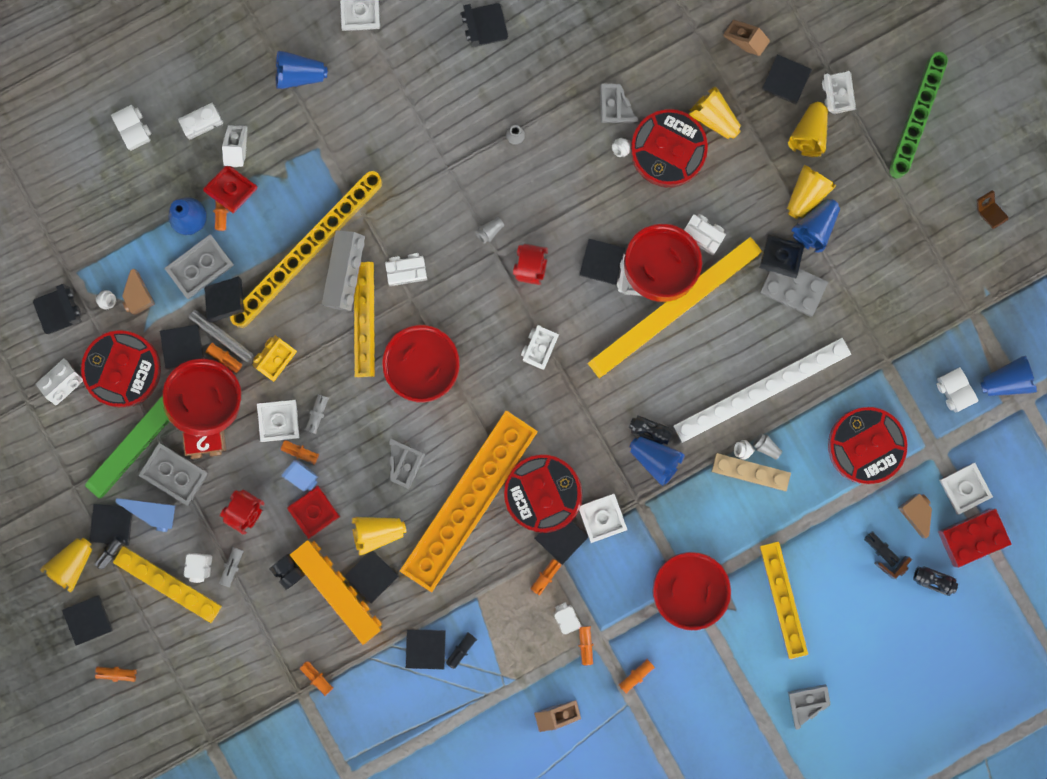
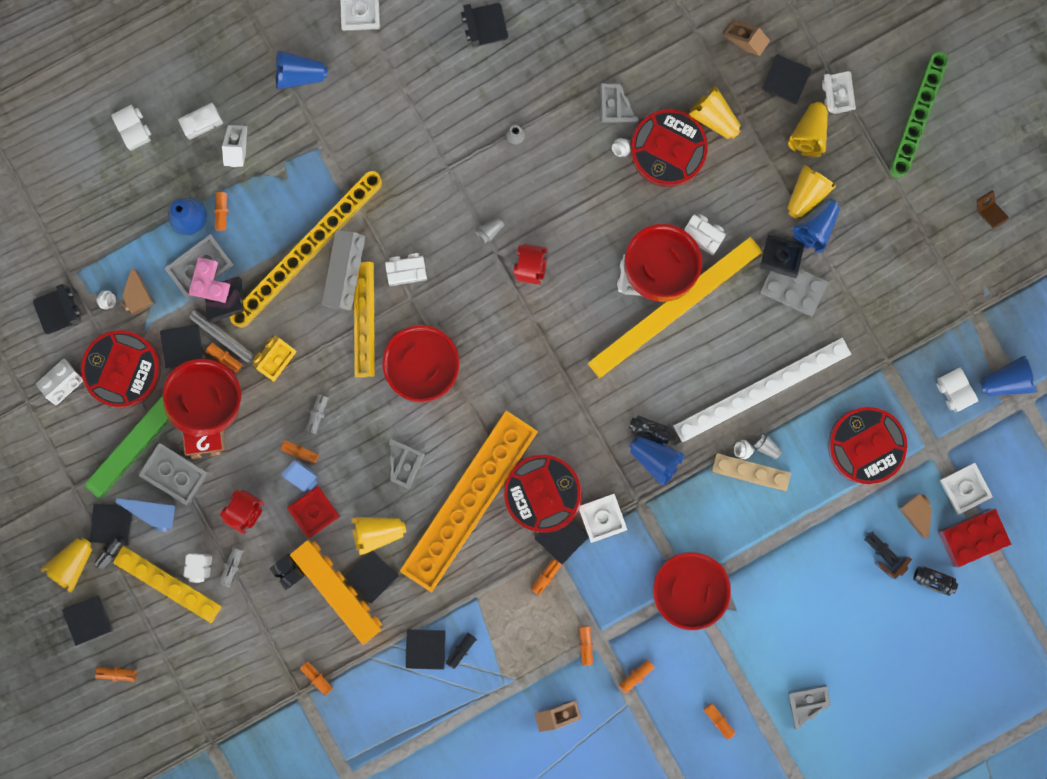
red tile [203,166,258,214] -> none
white plate [257,400,300,442] -> none
white bracket [521,325,559,370] -> none
white brick [554,602,581,635] -> none
black tile [579,239,626,285] -> none
yellow plate [759,541,809,659] -> none
none -> bright pink plate [189,257,230,303]
none -> orange axle [703,703,735,740]

